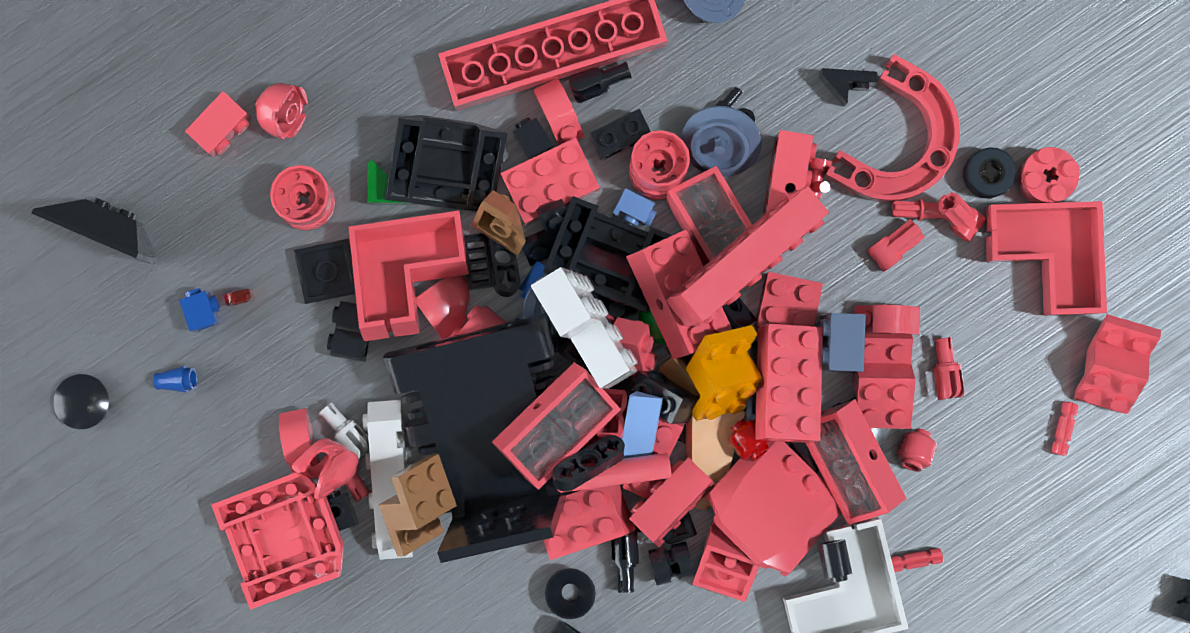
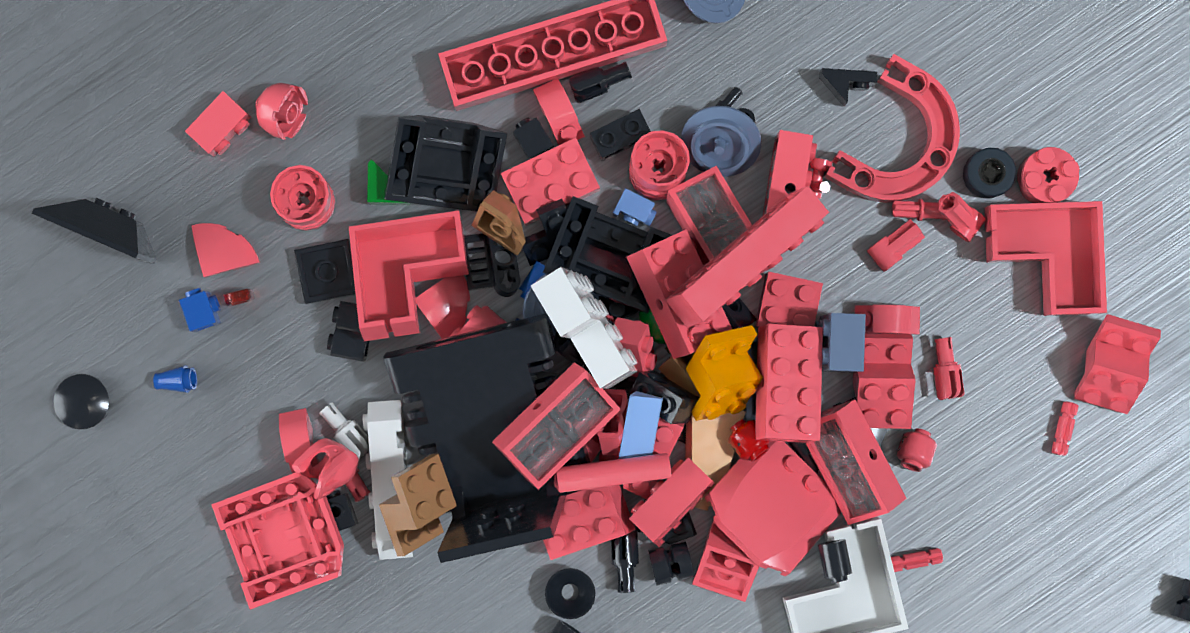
black beam [553,435,625,492] -> none
none -> coral brick [191,223,260,278]

